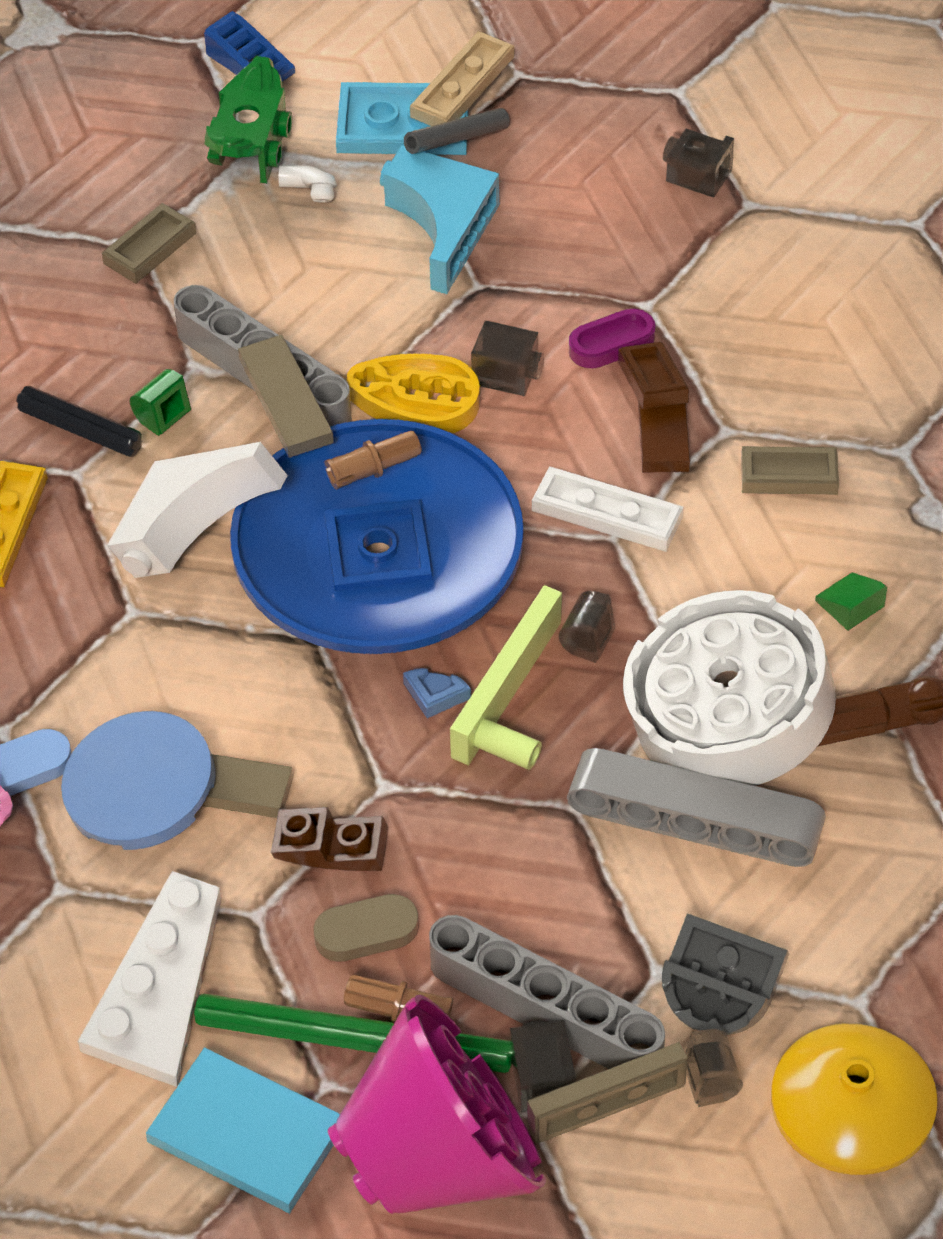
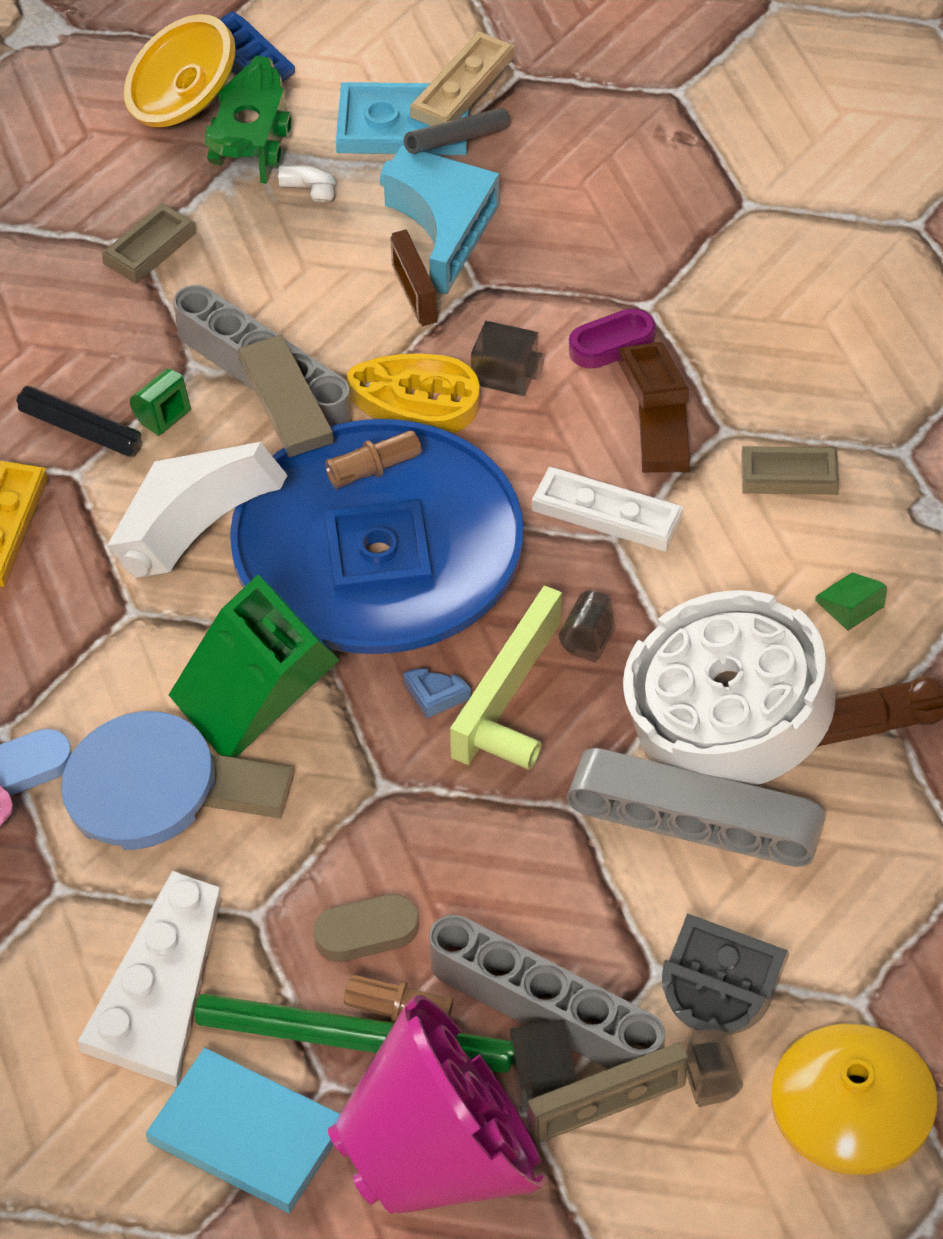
reddish brown slope [271,807,388,871] -> none
clear smoke brick [662,128,734,198] -> none
none -> yellow dish [124,14,235,127]
none -> green slope [168,574,339,758]
none -> reddish brown tile [390,229,437,326]

